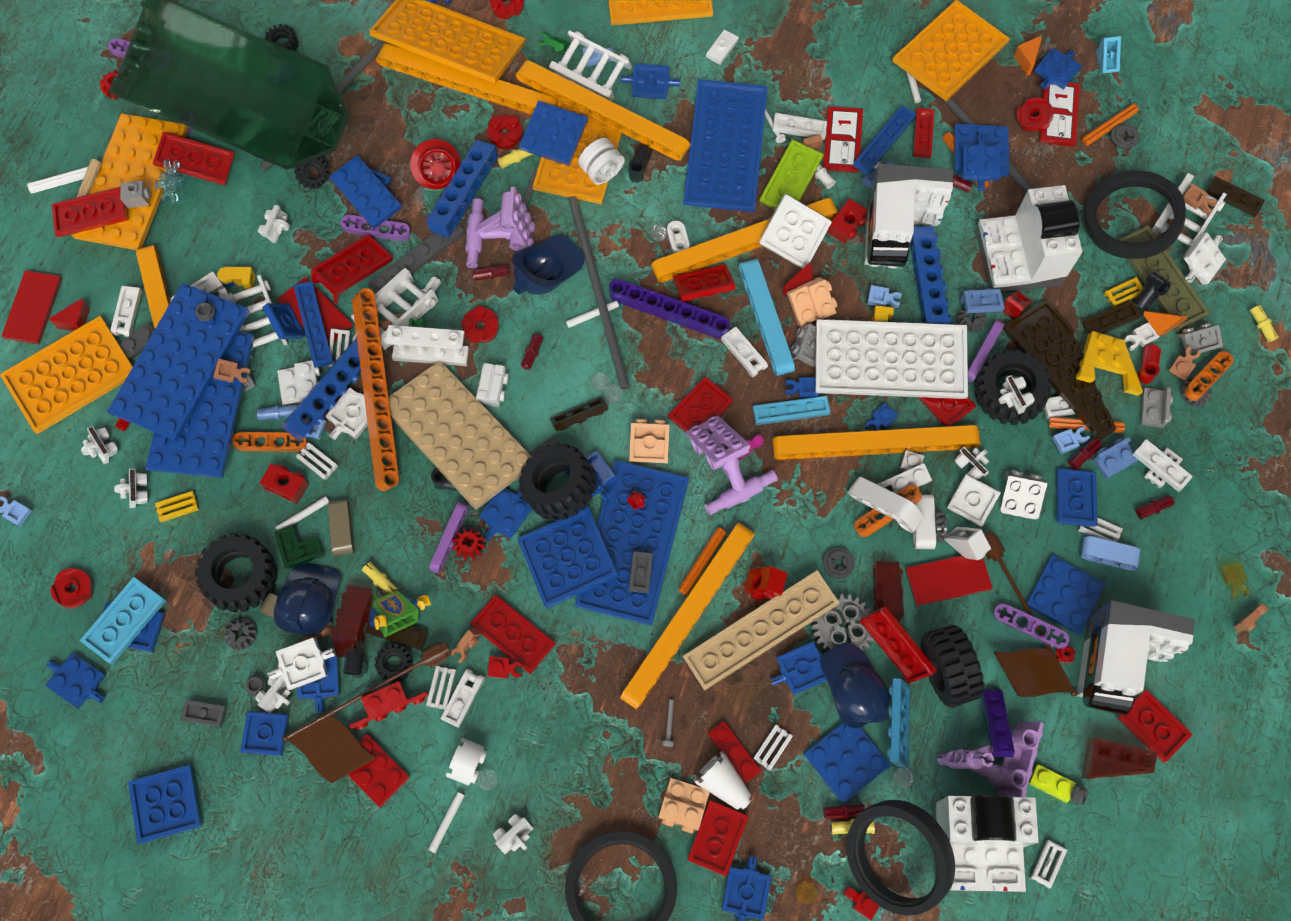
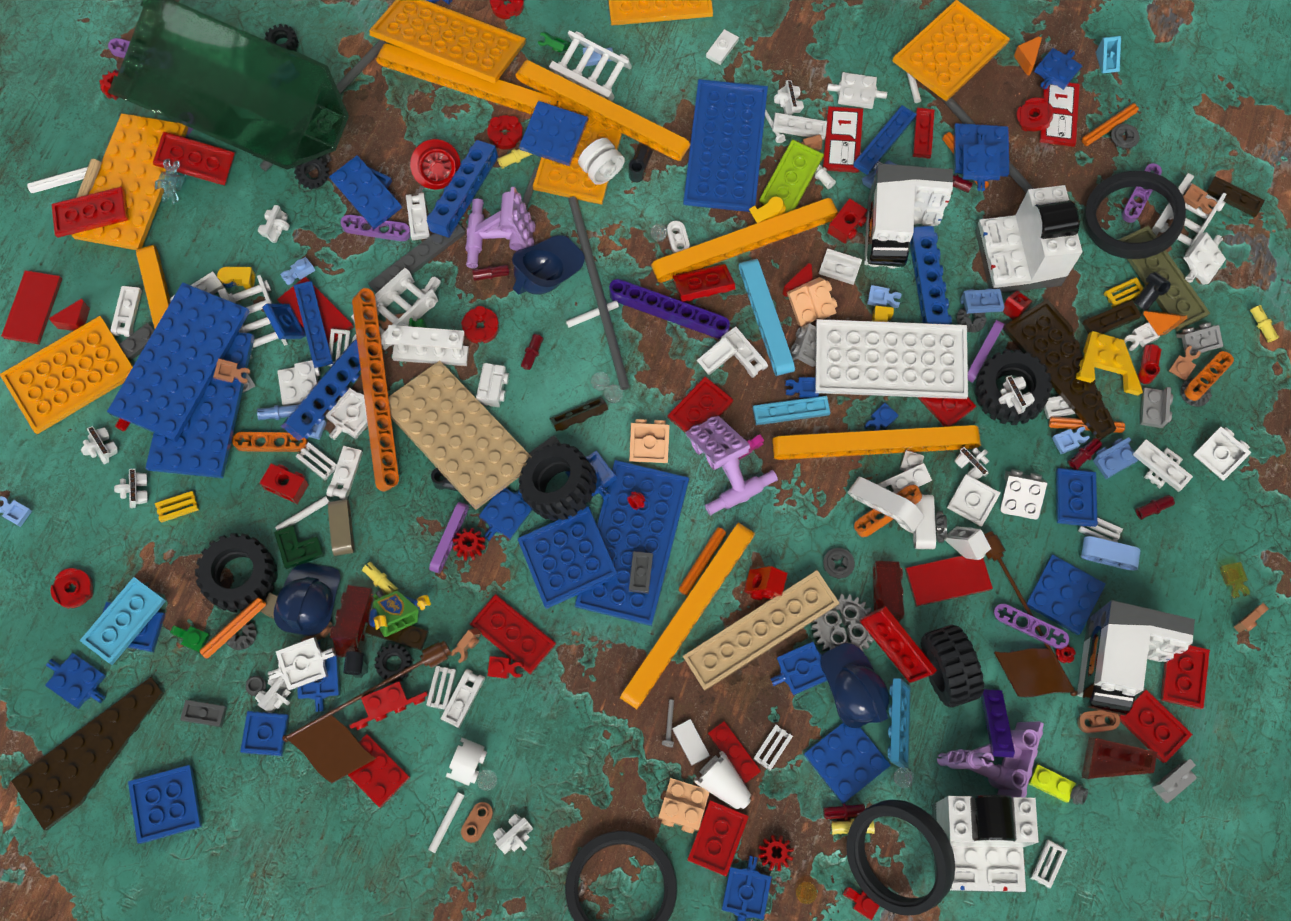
light grey brick [120,181,151,208] -> none
dark grey plate [195,302,215,321] -> none
red plate [311,234,393,304] -> none
blue plate [621,64,680,100] -> none
white plate [758,194,832,269] -> none
none -> dark brown wing [11,677,164,831]
none -> green plate [170,625,210,653]
none -> orange axle [200,597,266,658]
none -> light blue plate [280,257,315,285]
none -> white plate [327,446,363,500]
none -> white plate [406,192,430,241]
none -> nougat plate [461,802,493,843]
none -> white tile [672,719,710,766]
none -> white tile [697,336,738,375]
none -> yellow leg [749,197,786,223]
none -> red gear [758,835,794,872]
none -> white hips [774,80,804,115]
none -> white plate [819,248,862,285]
none -> white plate [827,72,887,109]
none -> nougat plate [1077,709,1120,733]
none -> medium lavender beam [1122,163,1162,223]
none -> light grey bracket [1152,759,1197,803]
none -> red plate [1160,645,1210,710]
none -> white plate [1193,427,1251,481]

